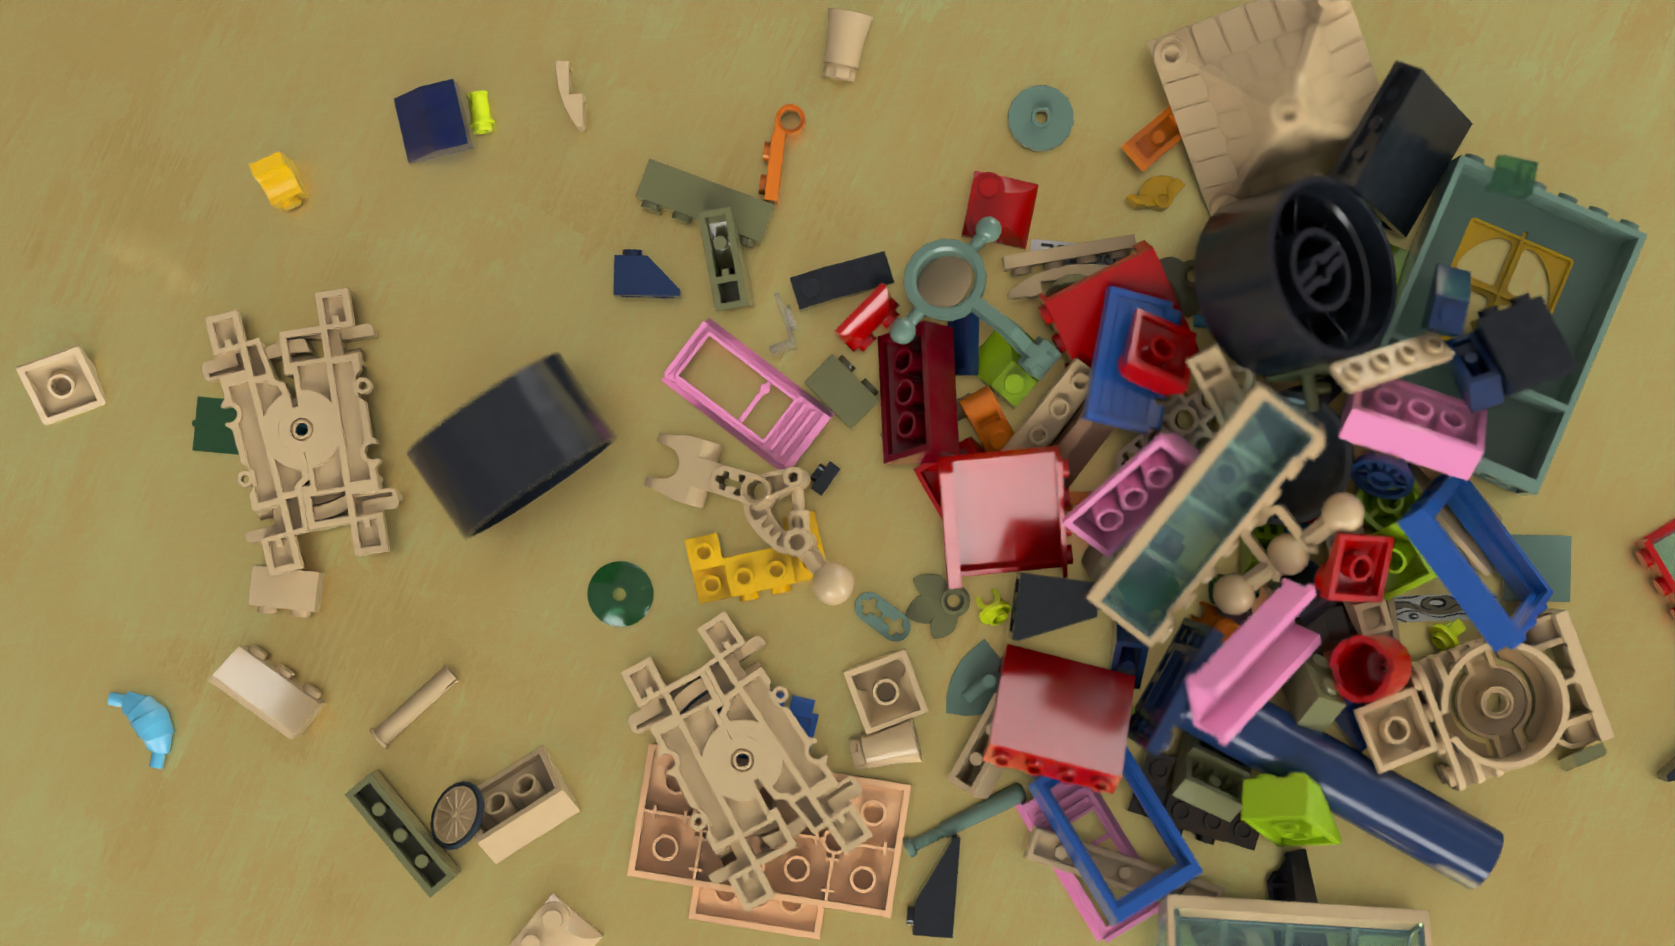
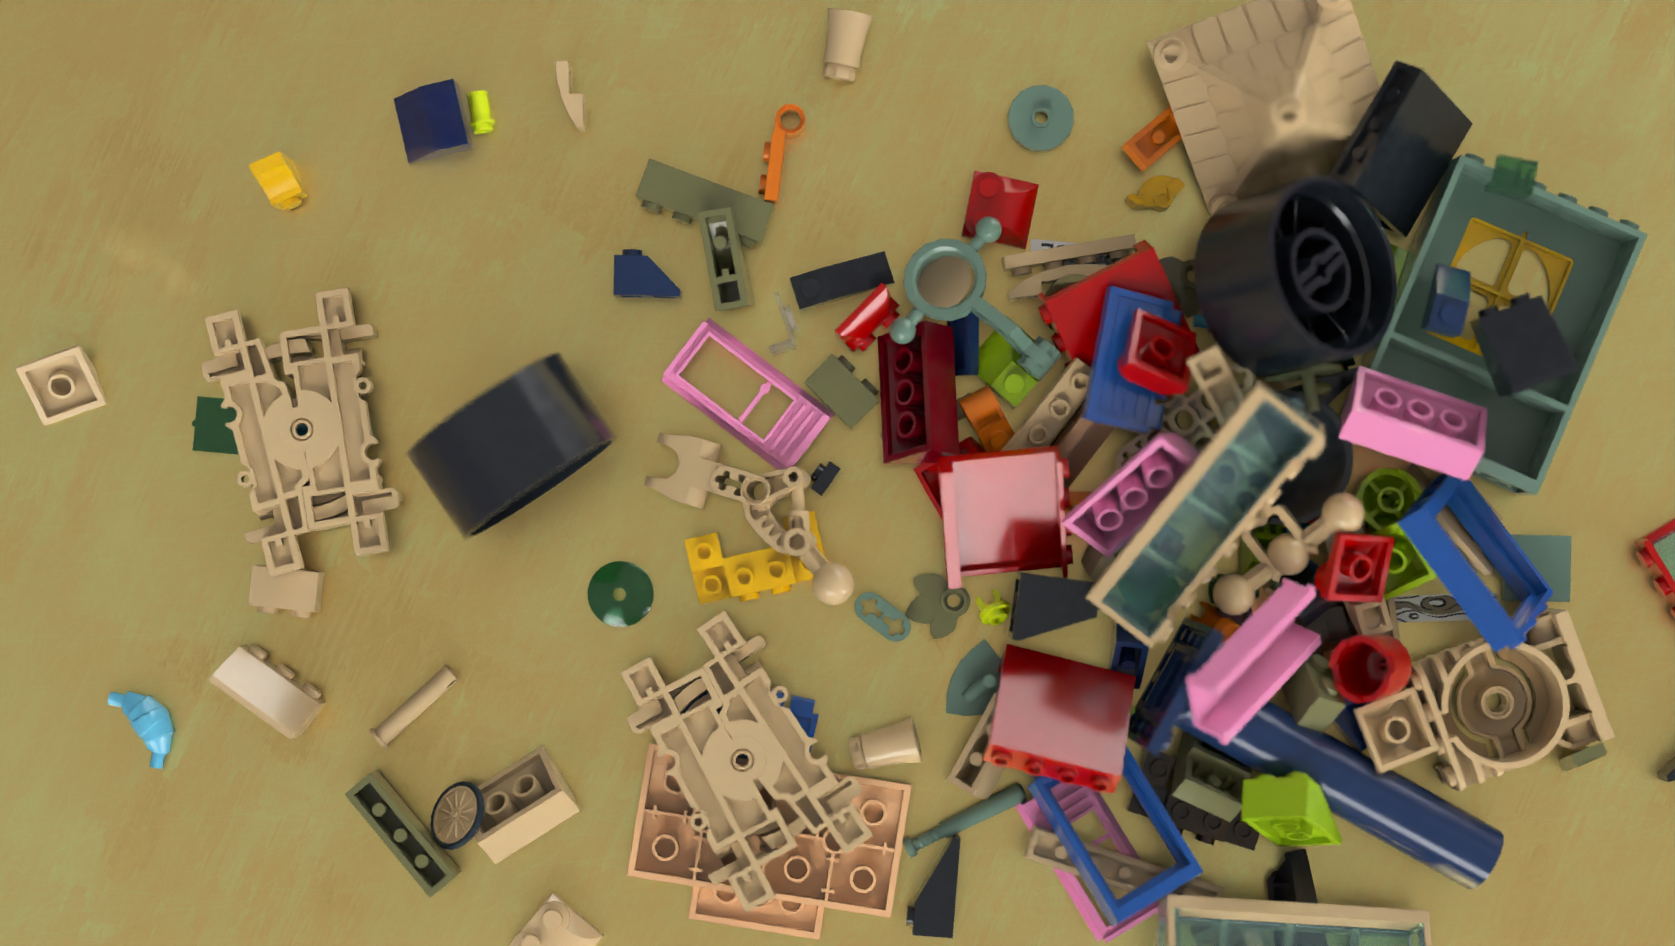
tan slope [843,648,929,735] -> none
tan bracket [1329,332,1454,393] -> none
dark blue wheel [1351,451,1415,499] -> none
neon yellow plate [1430,618,1466,651] -> none
dark blue slope [1444,331,1504,413] -> none

